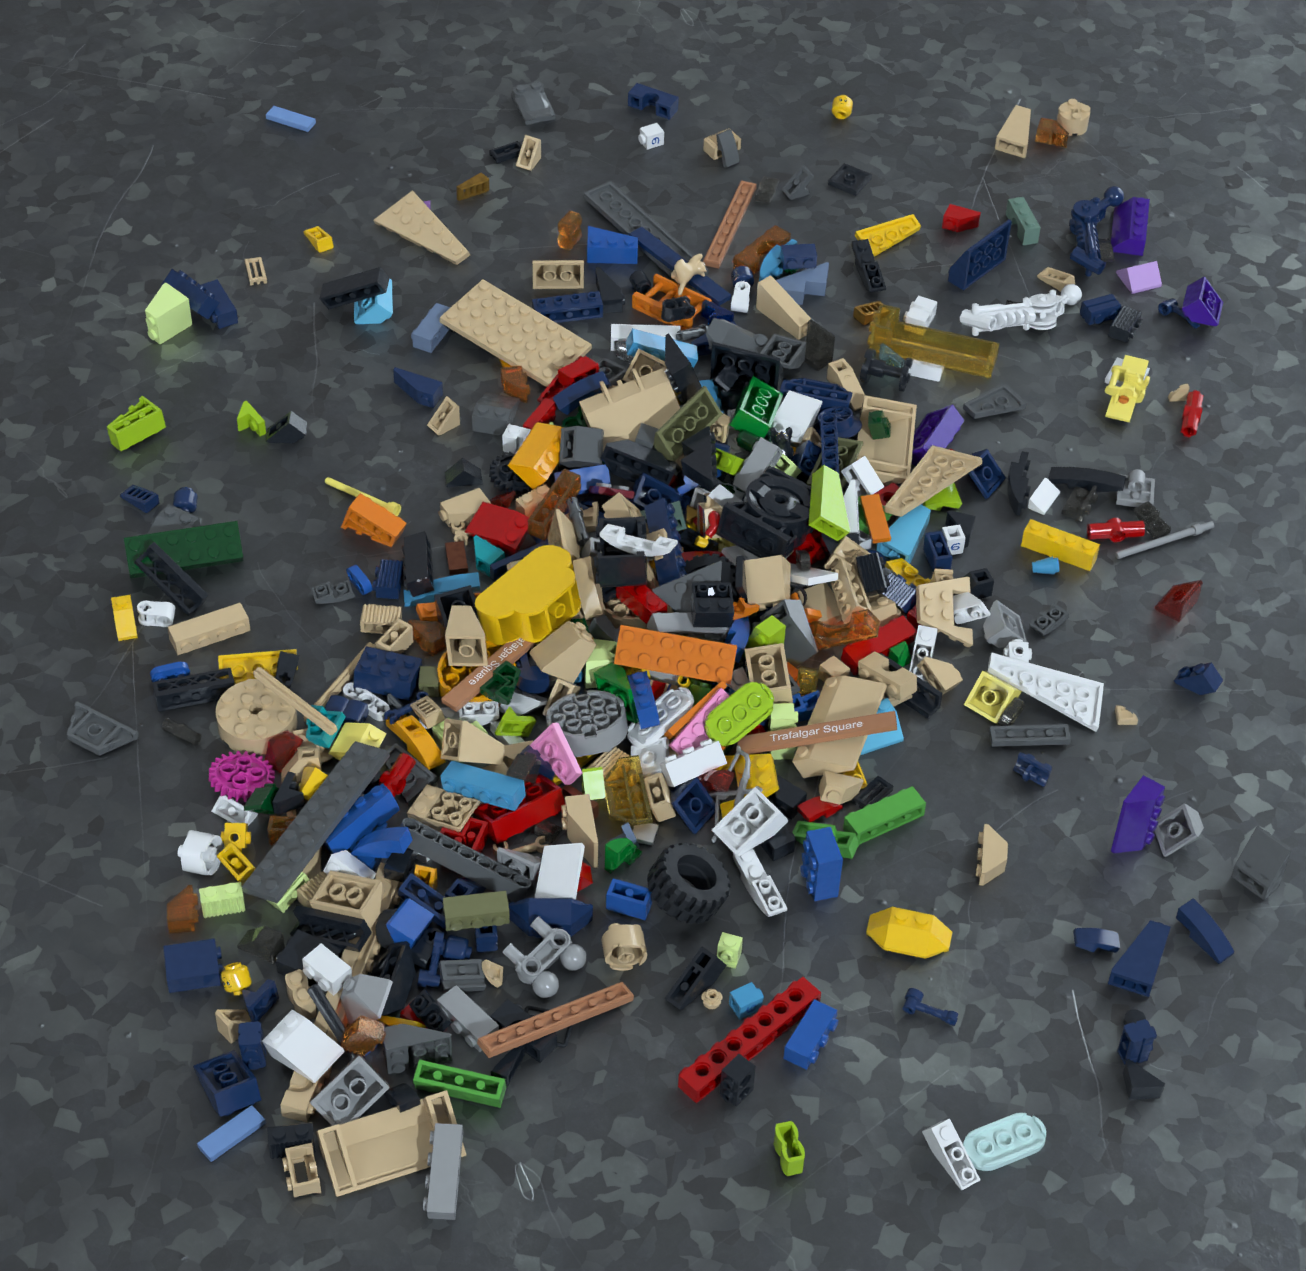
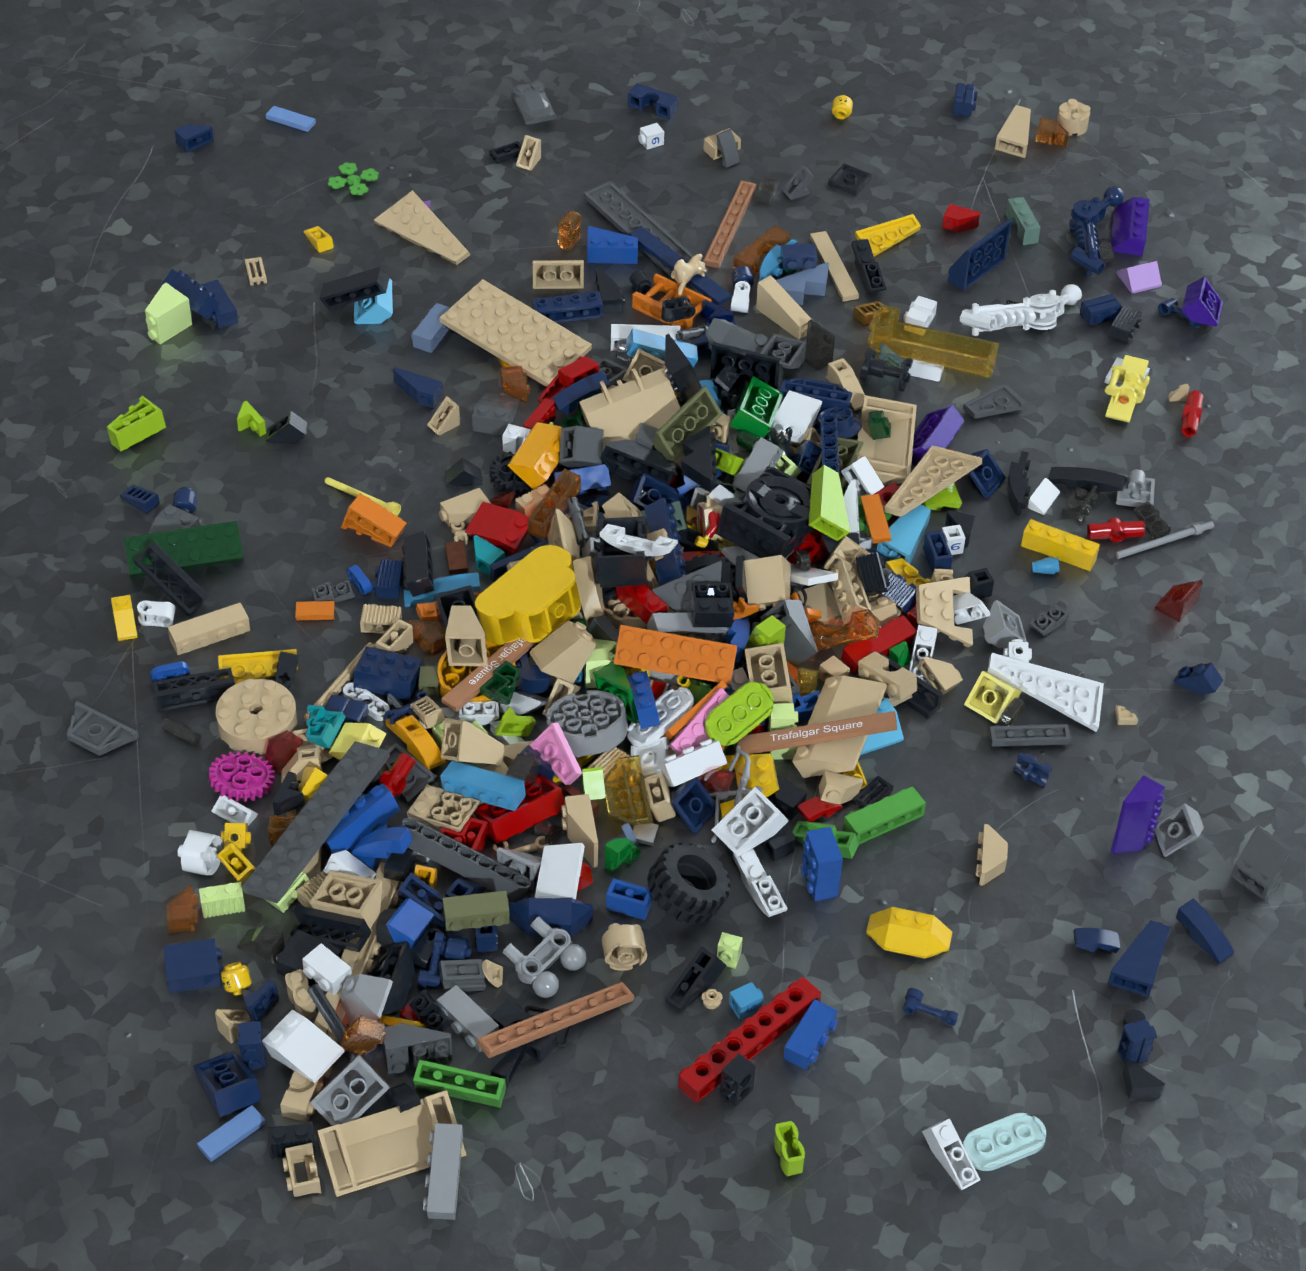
dark green slope [244,784,279,815] -> none
tan axle [253,667,338,735] -> none
pearl gold slope [457,173,489,201] -> none
dark red piece [589,483,635,499] -> none
tan slope [1037,267,1075,292] -> none
none -> dark blue slope [174,124,214,153]
none -> orange tile [295,601,335,620]
none -> bright green plant [328,162,379,195]
none -> tan tile [810,231,859,302]
none -> dark blue brick [953,83,978,116]

